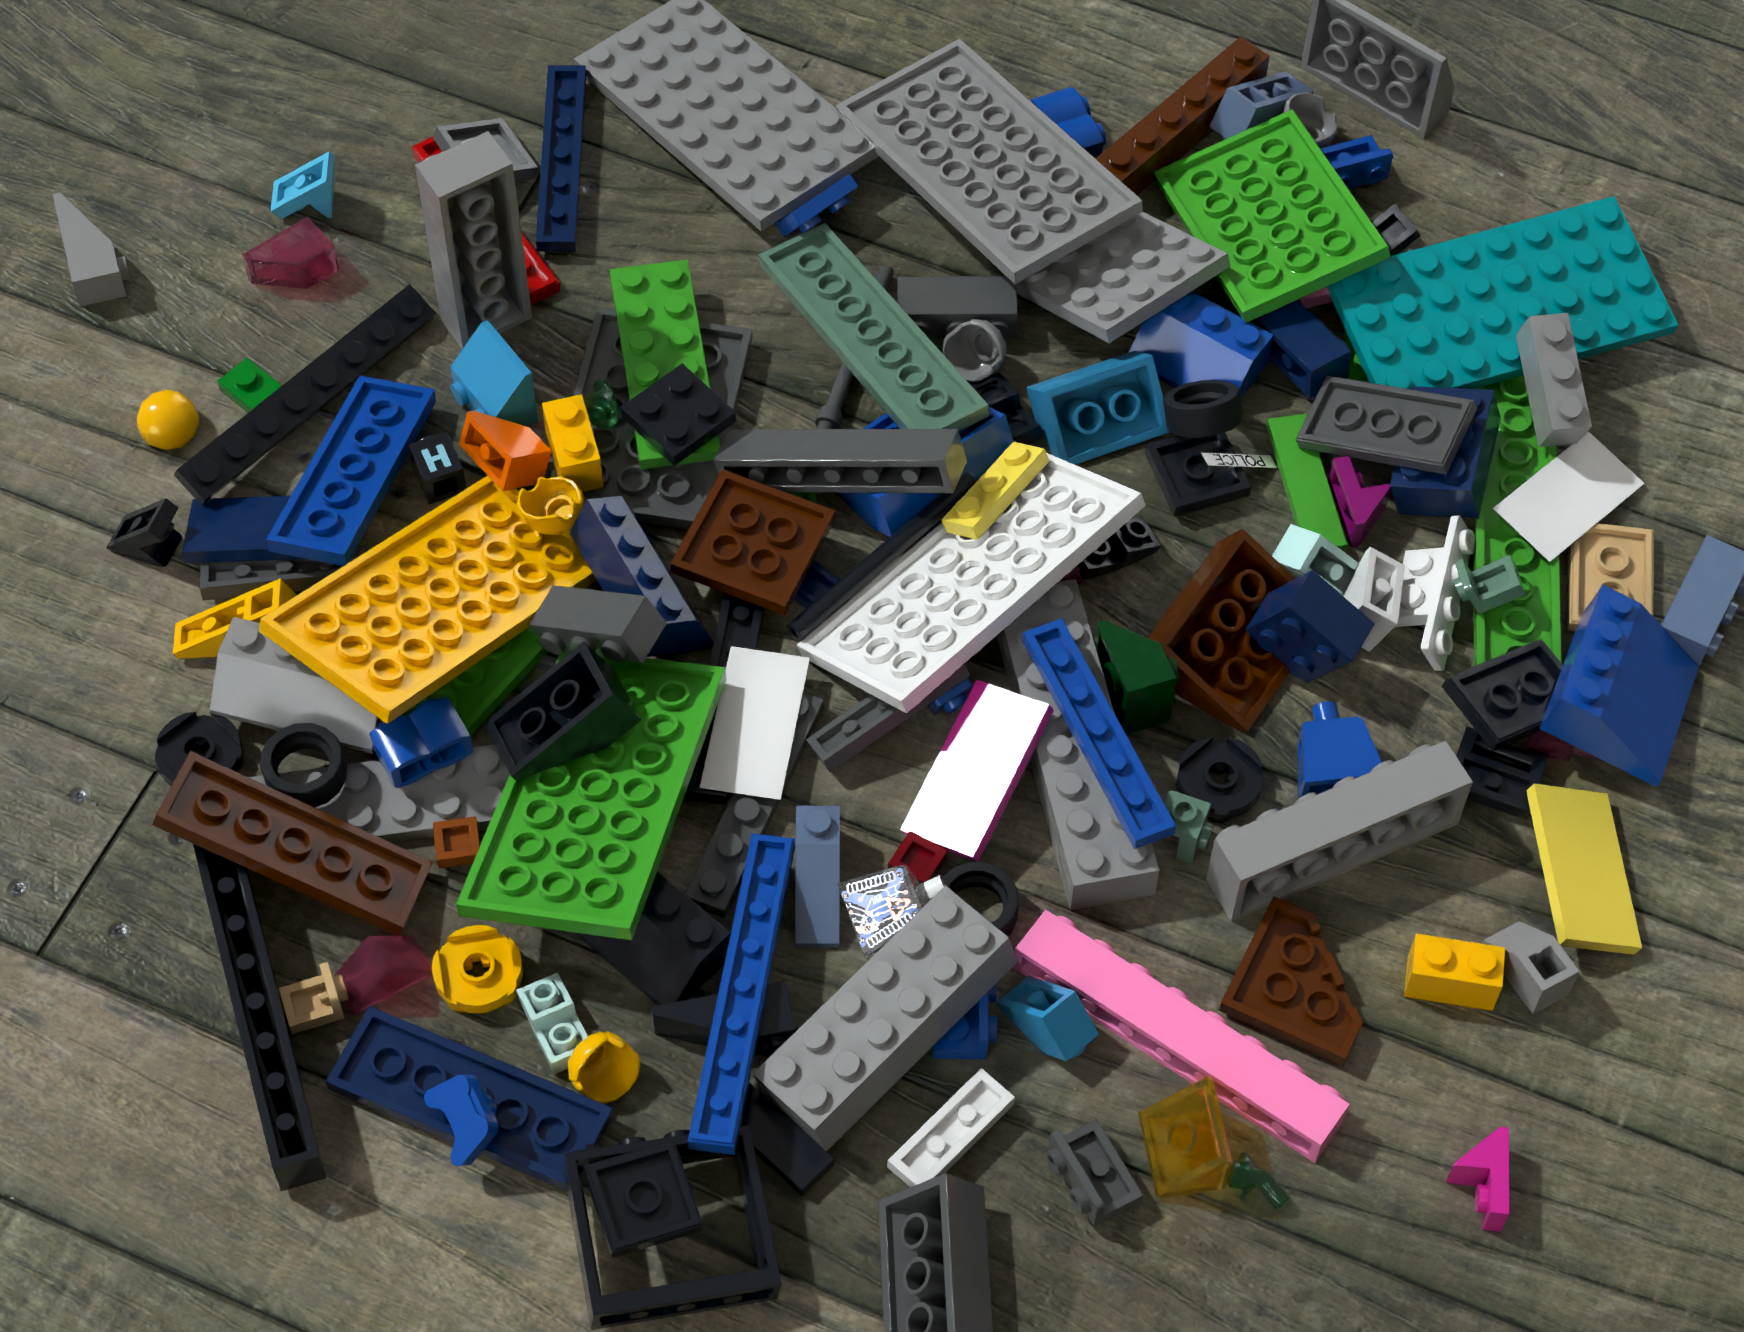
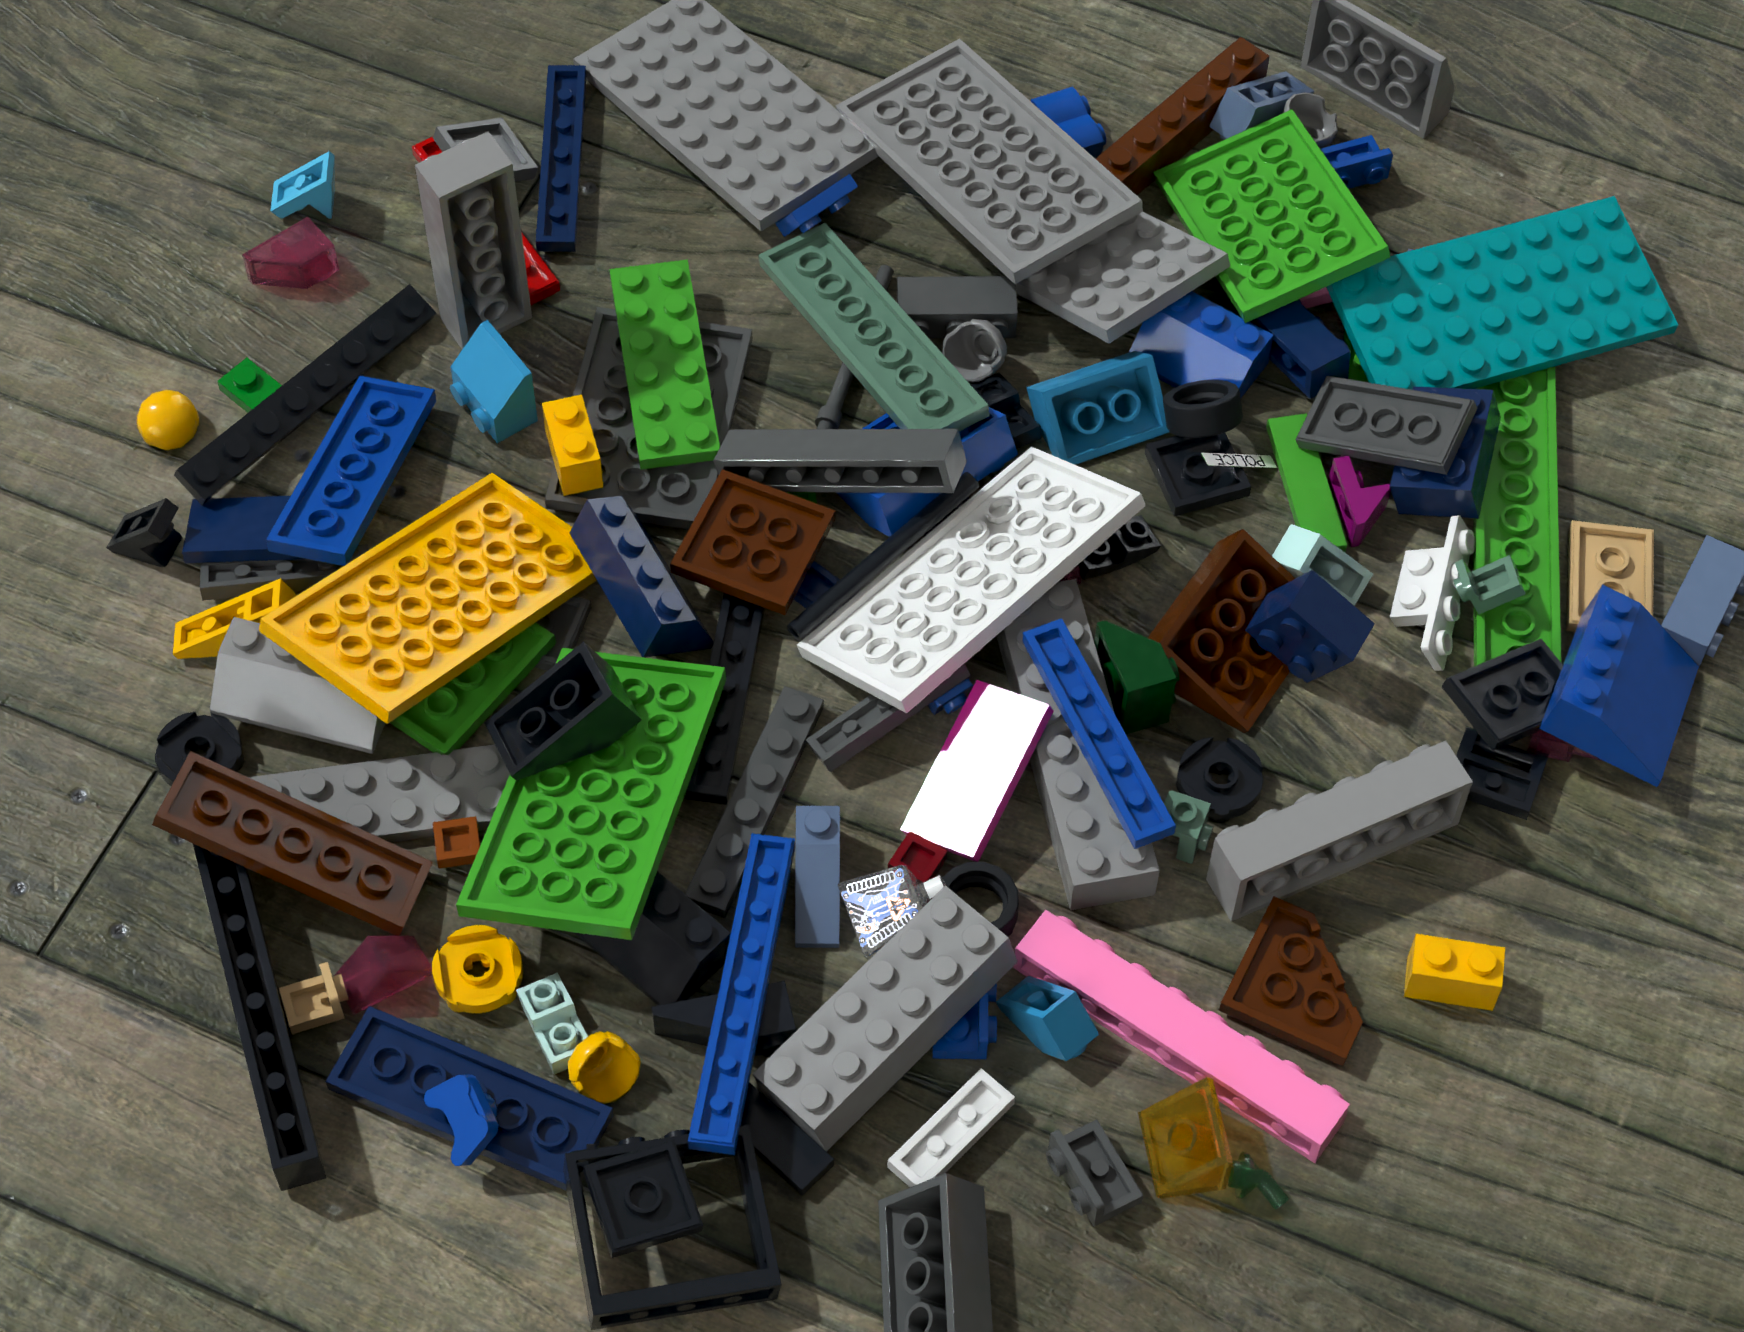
light grey slope [52,192,130,307] -> none
black tyre [260,723,347,808] -> none
blue brick [369,697,474,788] -> none
black brick [408,432,467,505] -> none
orange slope [459,411,552,491] -> none
yellow hair [517,476,585,535] -> none
dark grey brick [528,585,667,663] -> none
clear green plate [584,379,620,429] -> none
black plate [620,363,736,466] -> none
white sticker [699,646,810,800] -> none
light yellow plate [942,442,1049,540] -> none
blue torso [1297,701,1382,798] -> none
white slope [1343,547,1405,652] -> none
black bracket [1372,204,1421,256] -> none
dark pink slope [1446,1127,1509,1232] -> none
light grey slope [1482,921,1580,1015] -> none
white sticker [1493,431,1645,562] -> none
light grey brick [1516,313,1592,447] -> none
light yellow tile [1526,783,1642,955] -> none

